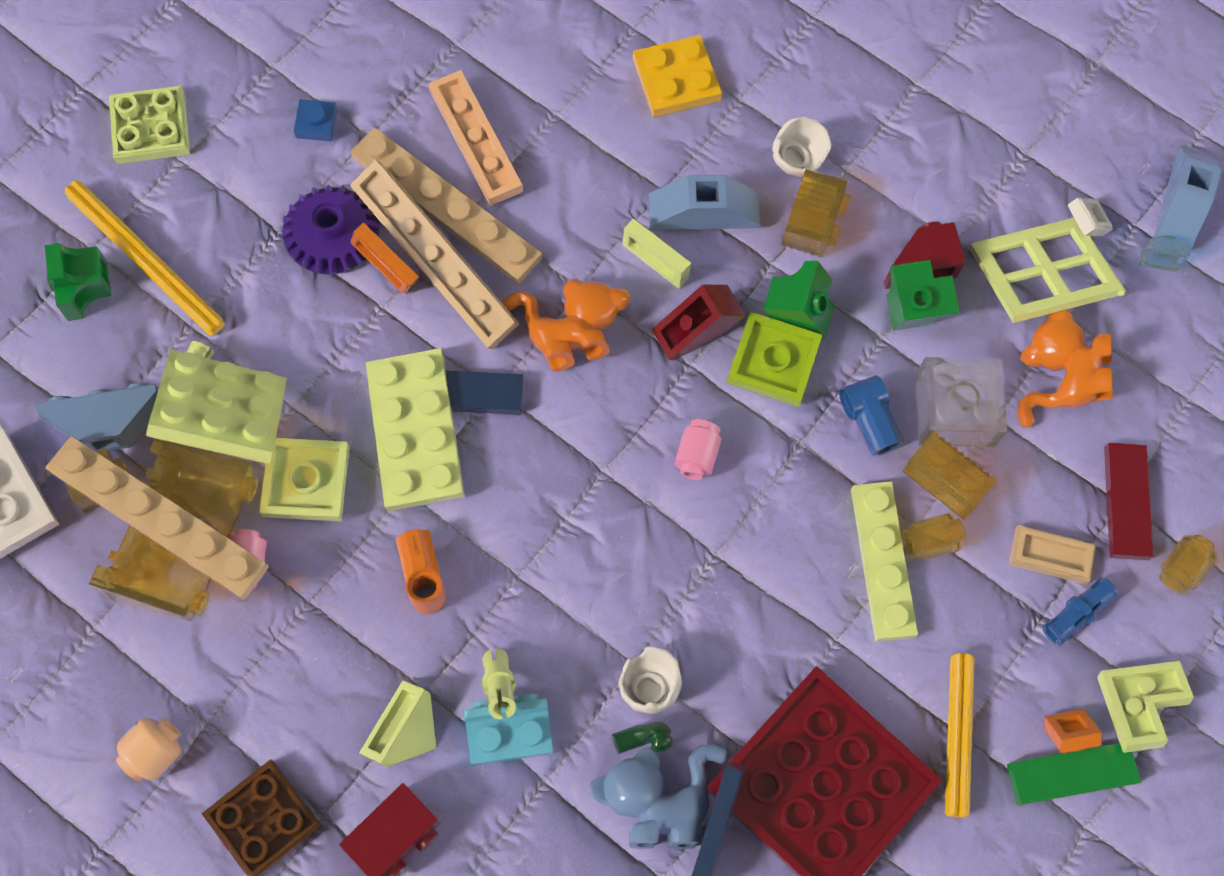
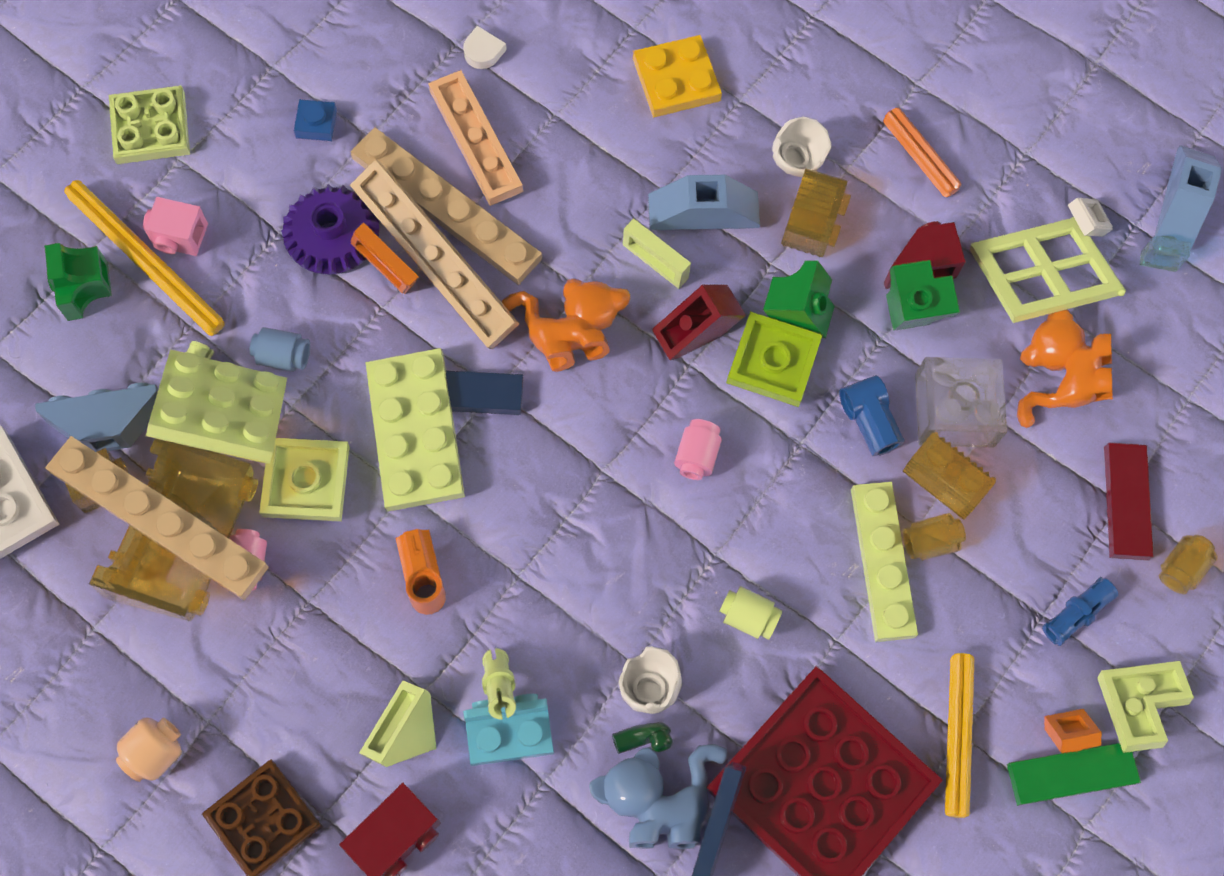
tan tile [1009,525,1096,585] -> none
none -> bright pink brick [143,197,208,256]
none -> medium blue brick [250,327,310,372]
none -> white tile [463,26,506,69]
none -> yellowish green brick [719,586,782,640]
none -> orange axle [883,107,961,198]

